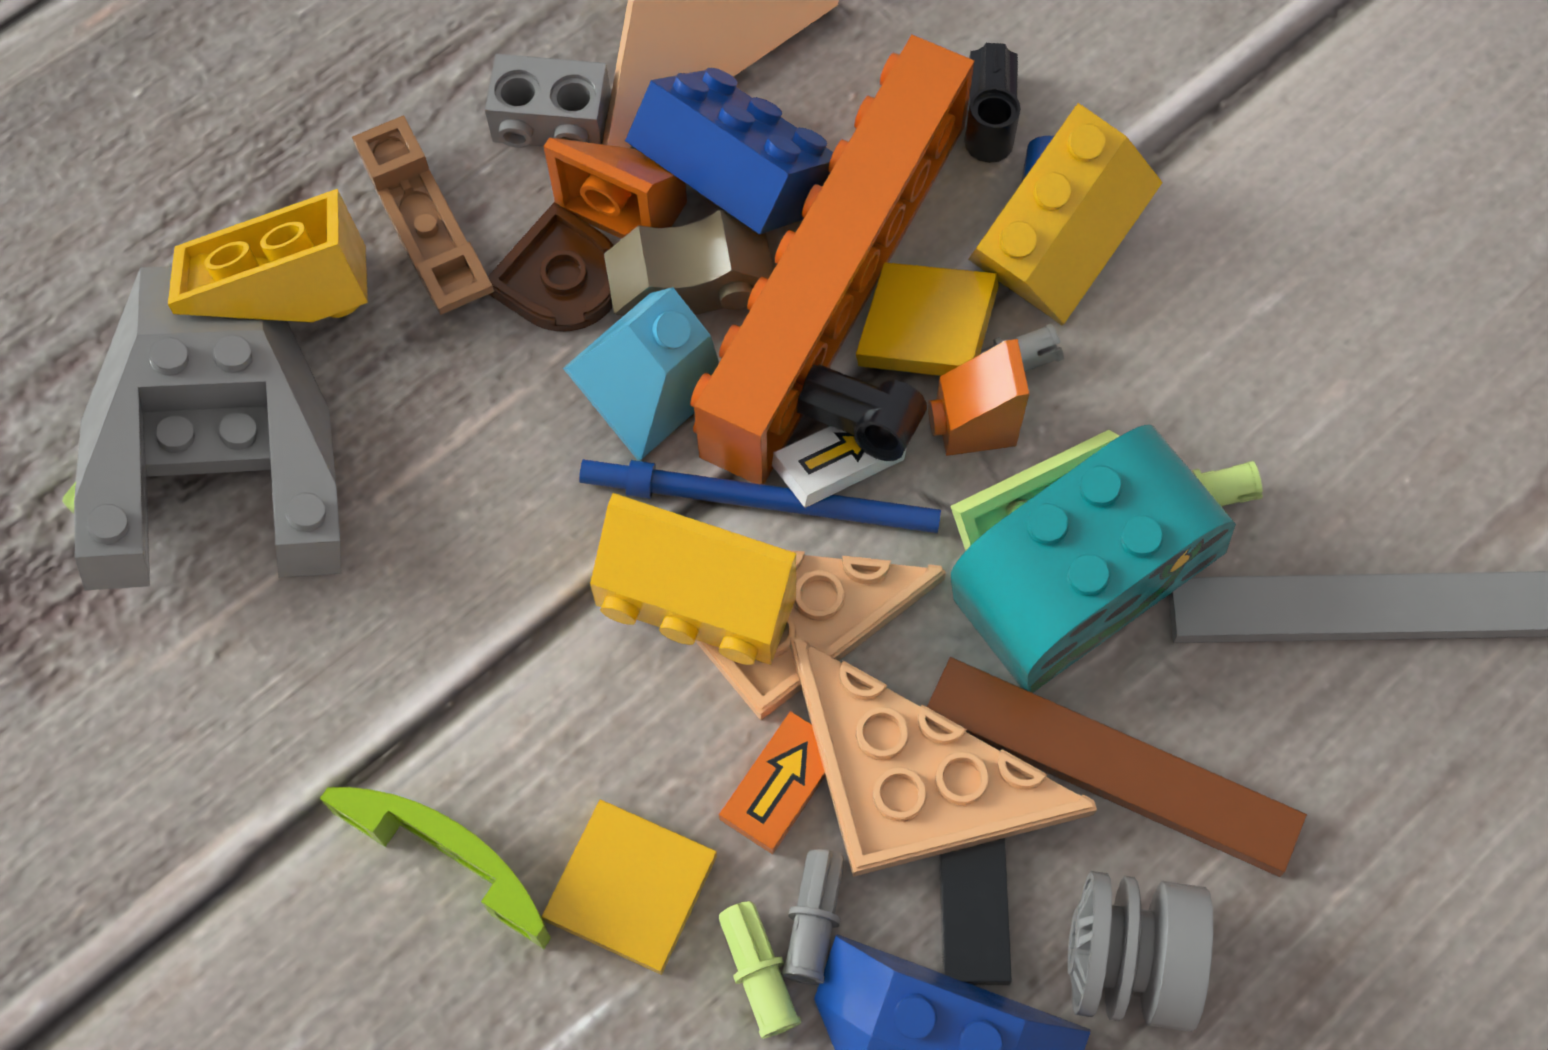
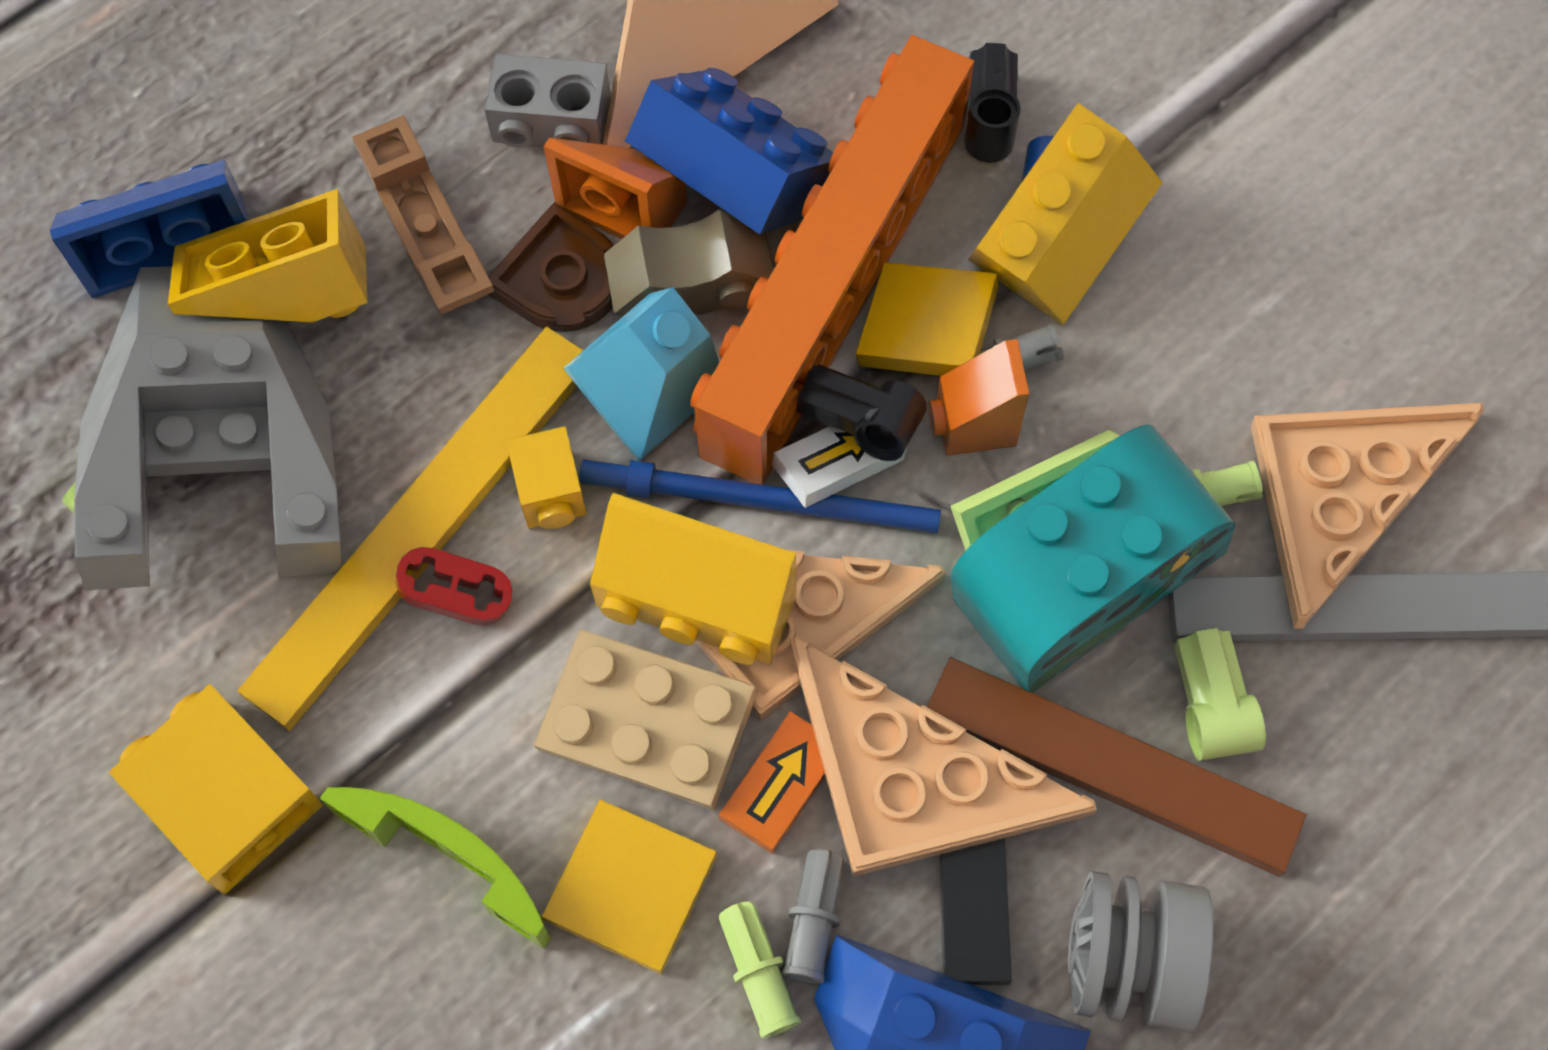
none -> blue slope [50,159,250,298]
none -> yellow panel [108,684,323,895]
none -> yellow tile [237,326,583,732]
none -> red beam [396,547,513,626]
none -> yellow brick [506,426,587,529]
none -> tan plate [533,629,758,811]
none -> yellowish green piece [1174,628,1266,761]
none -> light nougat tile [1251,403,1484,629]

